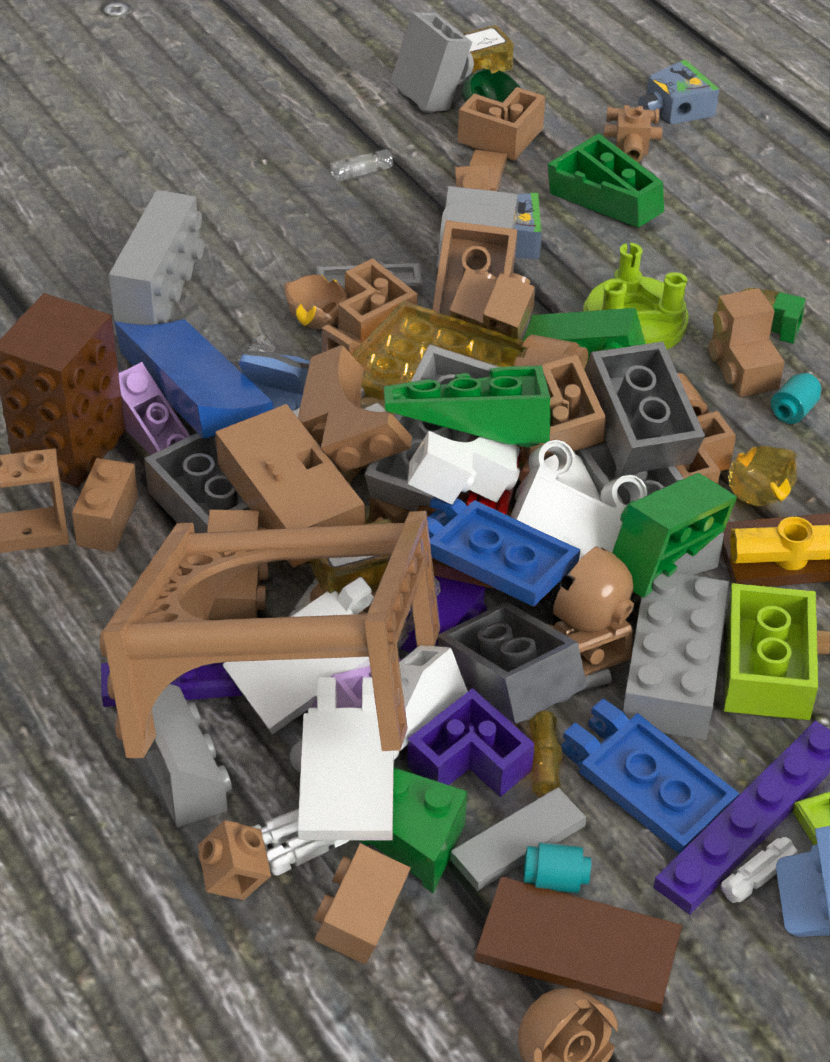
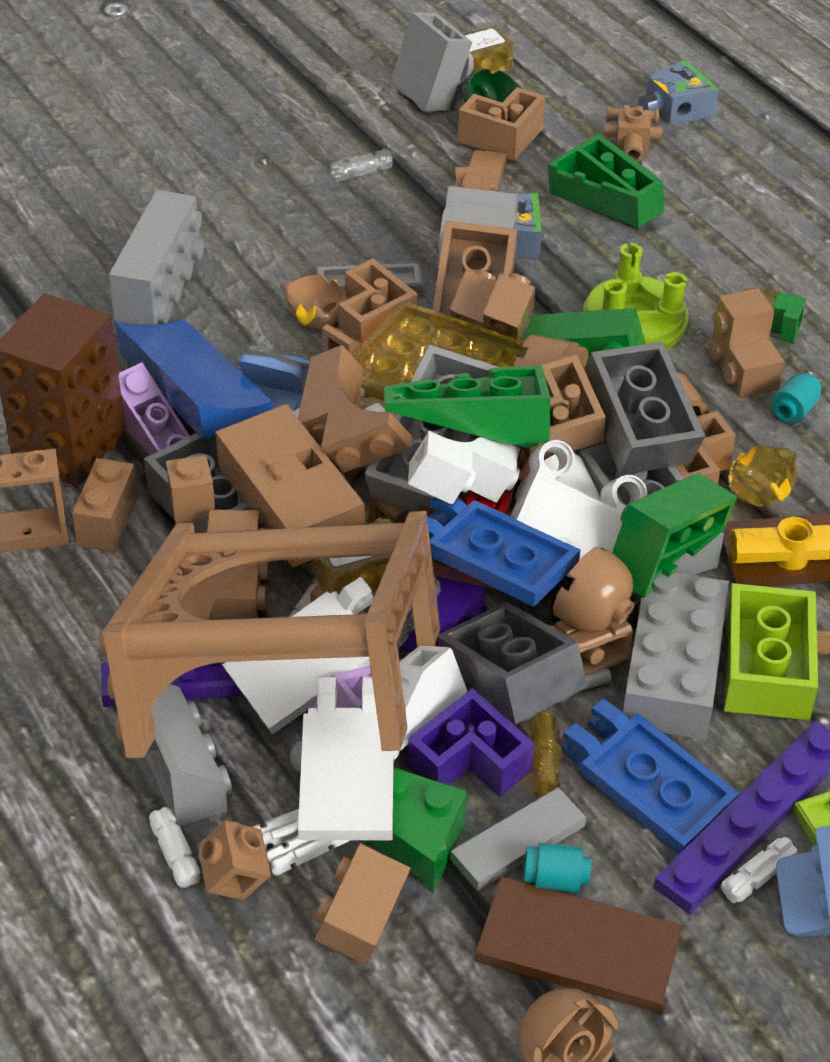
none -> white axle [149,807,201,888]
none -> medium nougat brick [166,455,215,524]

